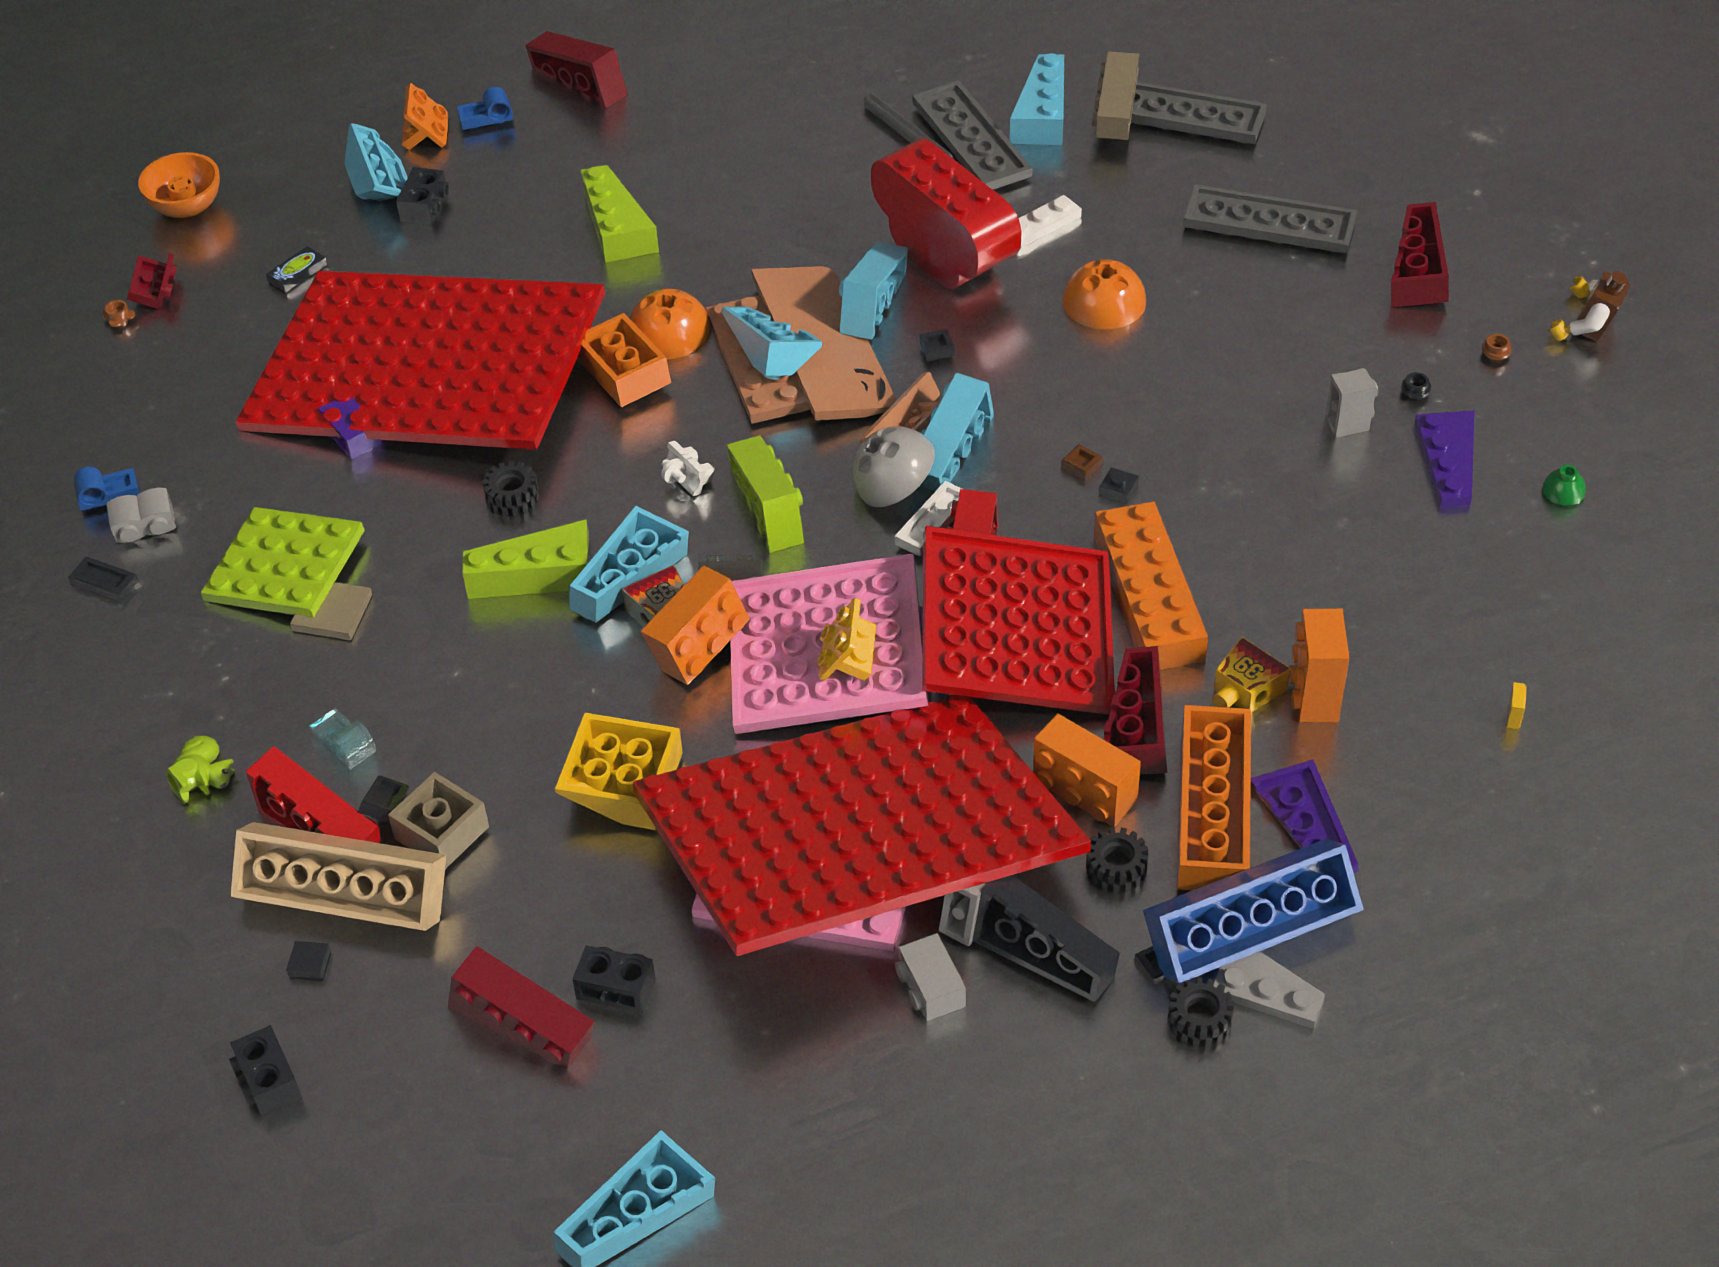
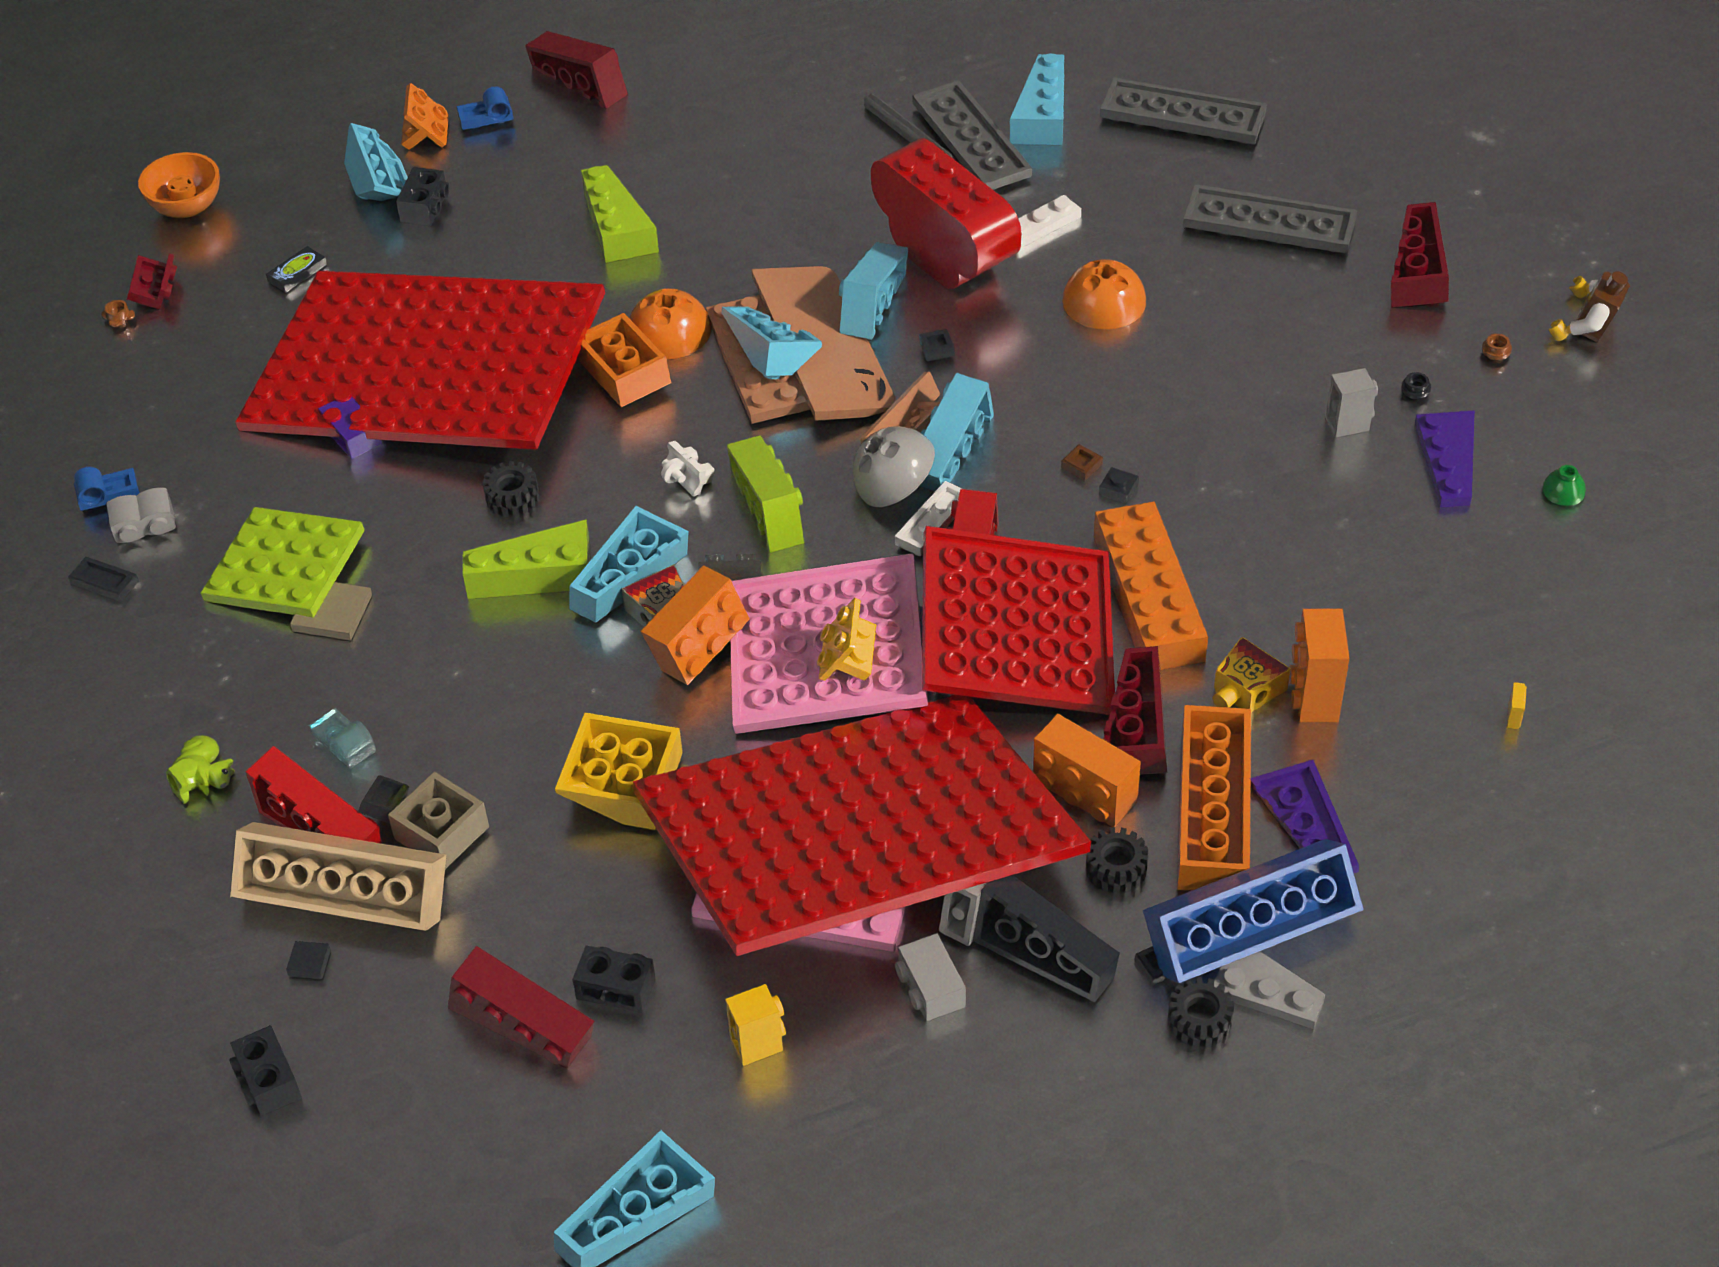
dark tan brick [1092,51,1139,140] -> none
none -> yellow brick [725,984,786,1066]

